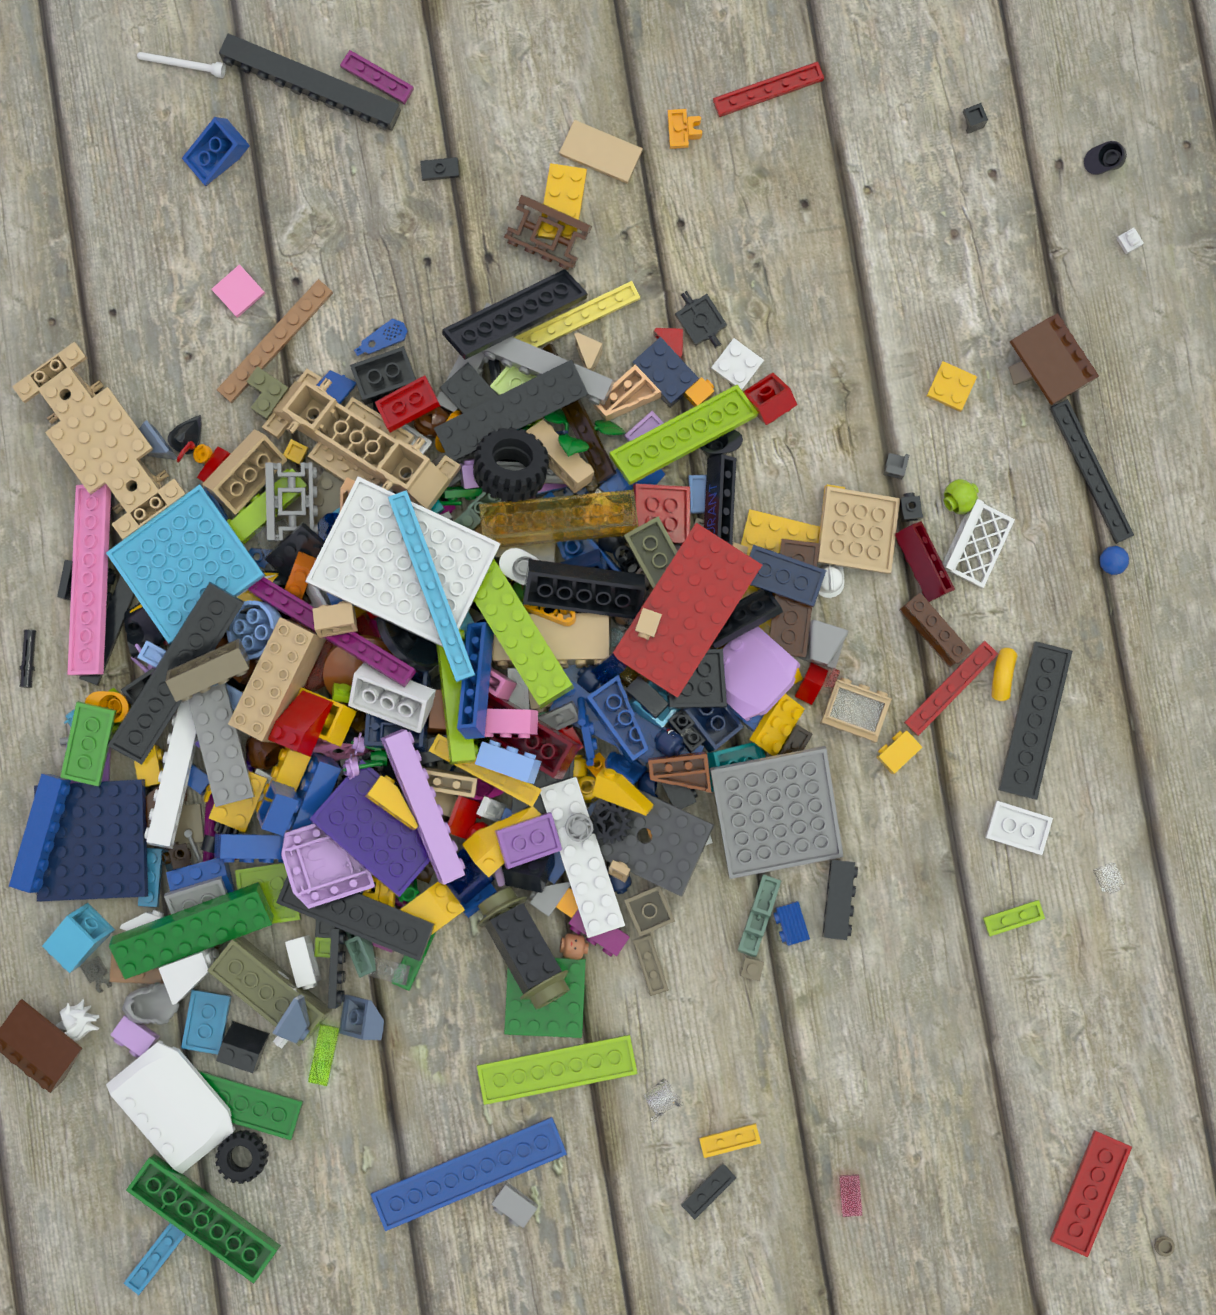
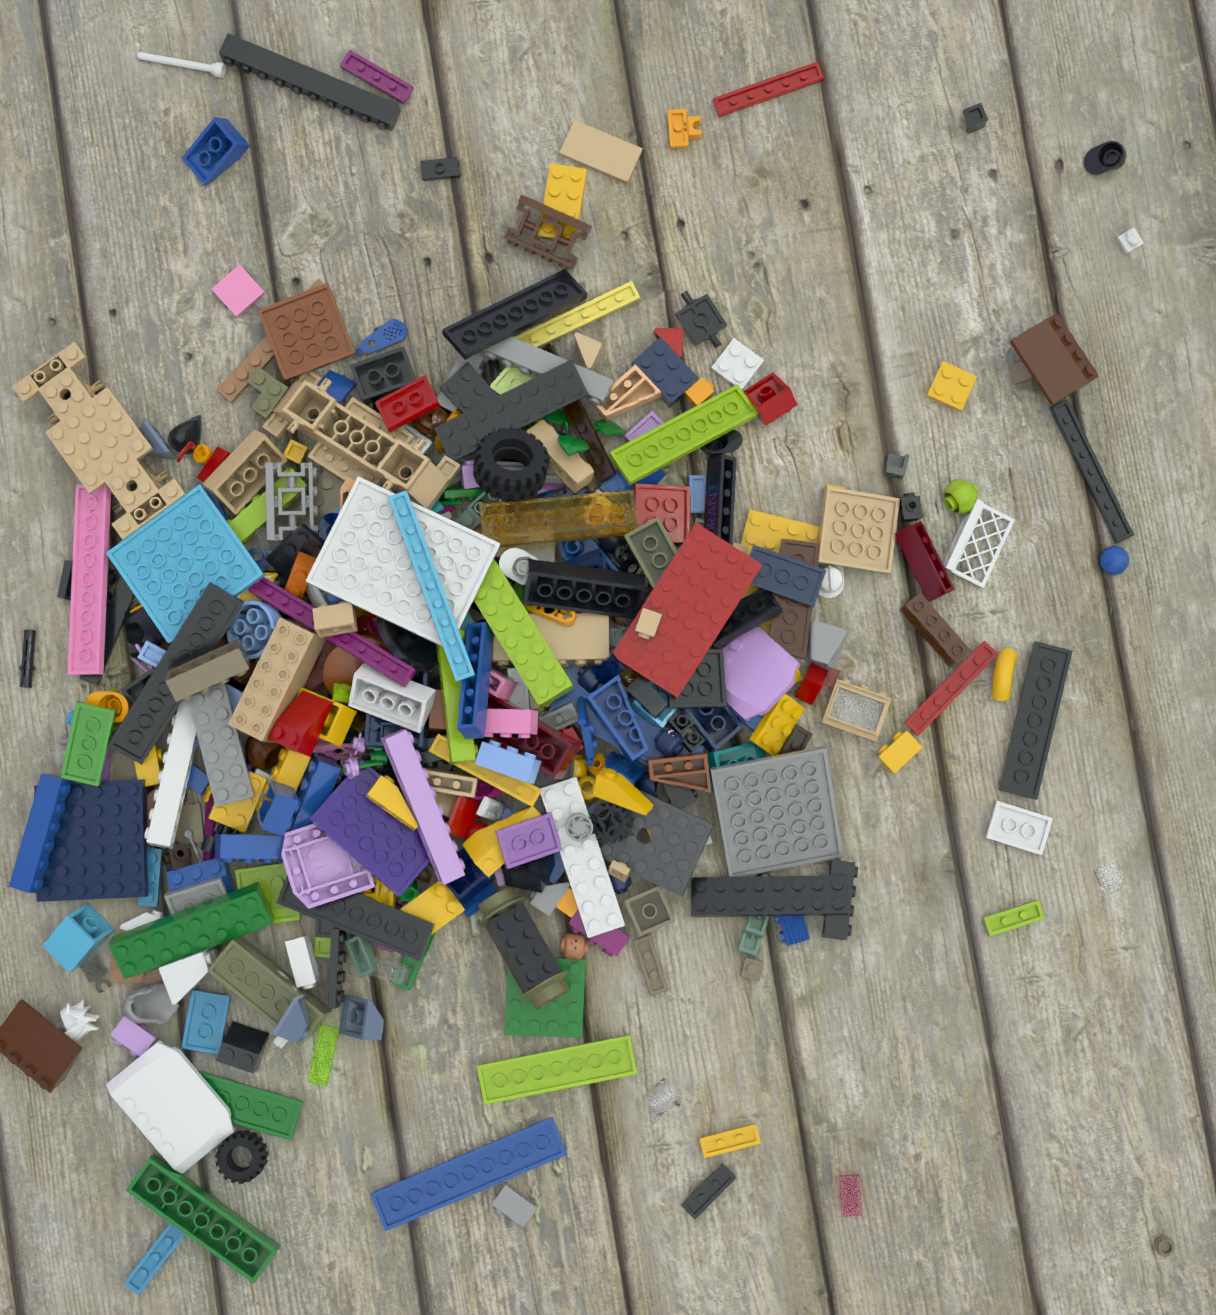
red plate [1050,1130,1132,1257] -> none
none -> dark orange plate [257,283,356,382]
none -> black plate [691,875,848,917]

